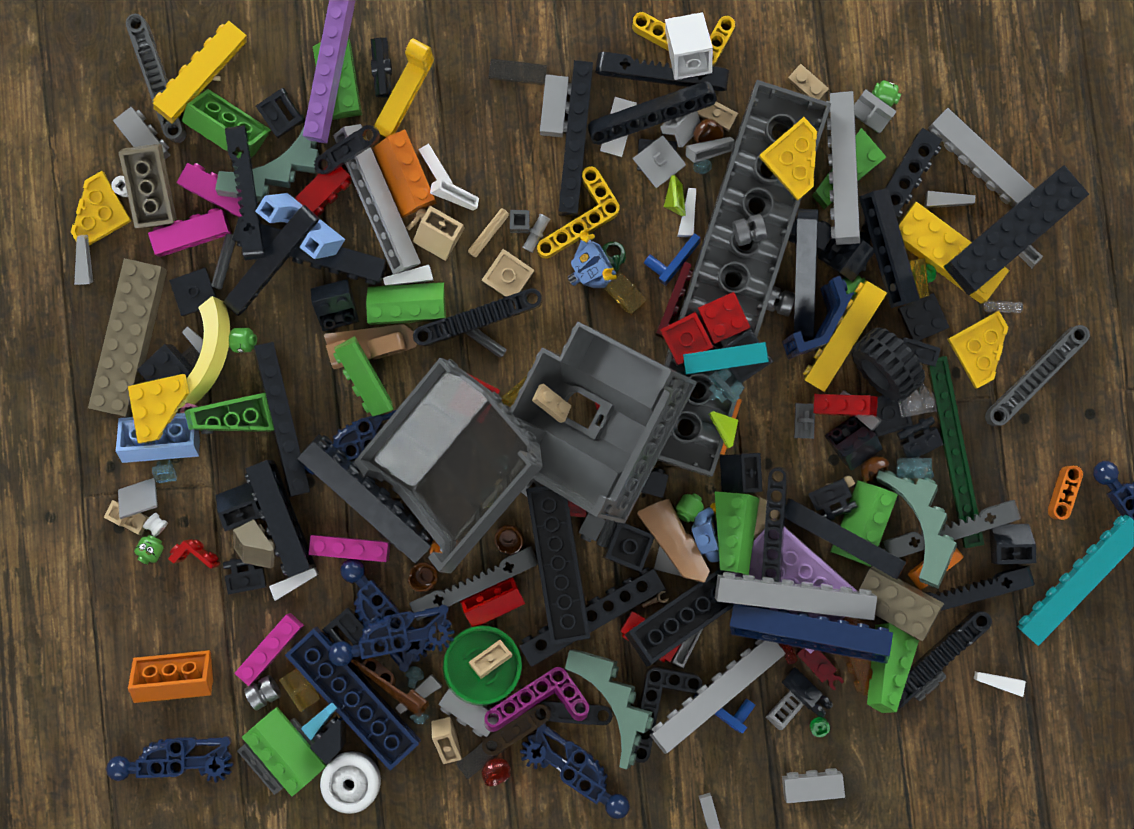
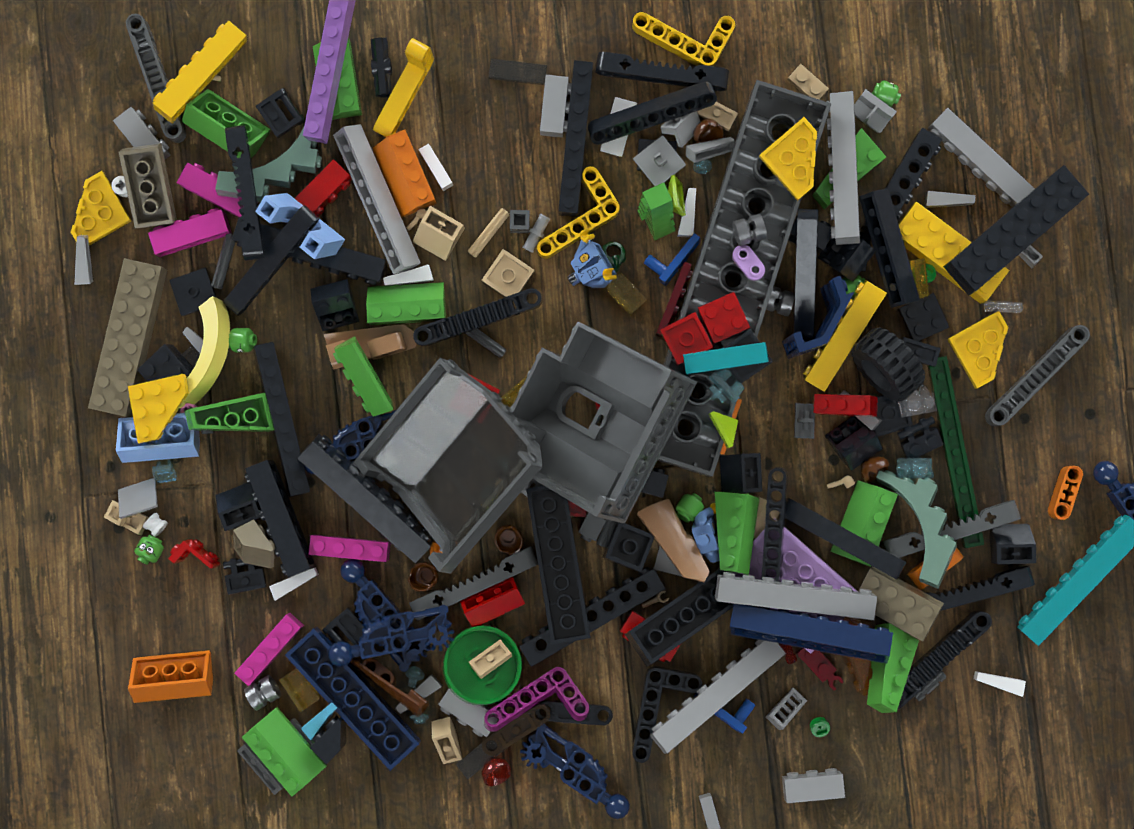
dark blue arm [106,736,233,783] -> none
black plate [314,125,380,175] -> none
white wheel [320,751,381,814] -> none
white piece [430,178,479,210] -> none
tan plate [532,383,571,423] -> none
sand green arch [565,649,654,769] -> none
white slope [665,12,713,80] -> none
light grey piece [670,629,703,668] -> none
black hinge [782,667,833,718] -> none
black plate [809,478,858,521] -> none
none -> bright green wedge [637,182,675,240]
none -> lavender plate [732,245,765,281]

